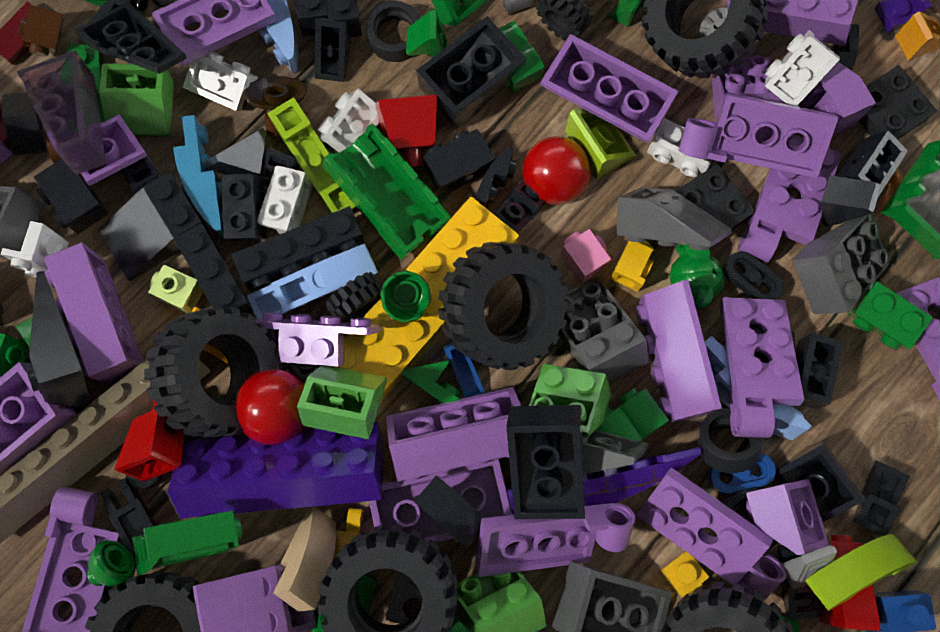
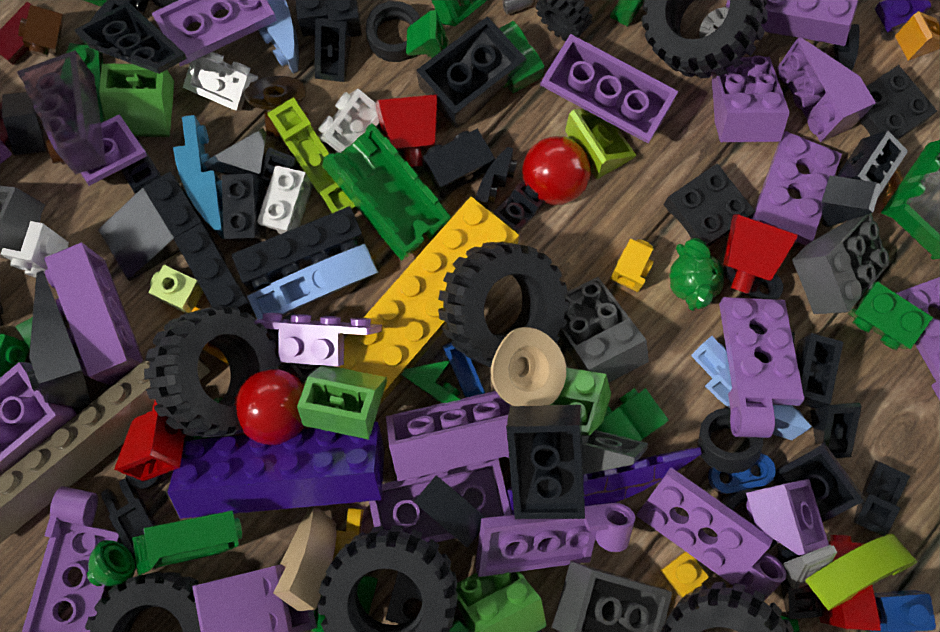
black brick [34,156,109,234] -> none
black tyre [326,272,382,323] -> none
green hair [380,270,431,323] -> none
bright pink brick [561,229,611,284] -> none
dark grey slope [617,187,731,250] -> none
medium lavender slope [636,280,722,424] -> none
white bracket [647,118,711,177] -> none
medium lavender hinge [679,92,838,178] -> none
white bracket [765,30,840,106] -> none
none -> tan hat [491,327,566,406]
none -> red torso [724,214,798,294]
none -> black slope [810,402,862,459]

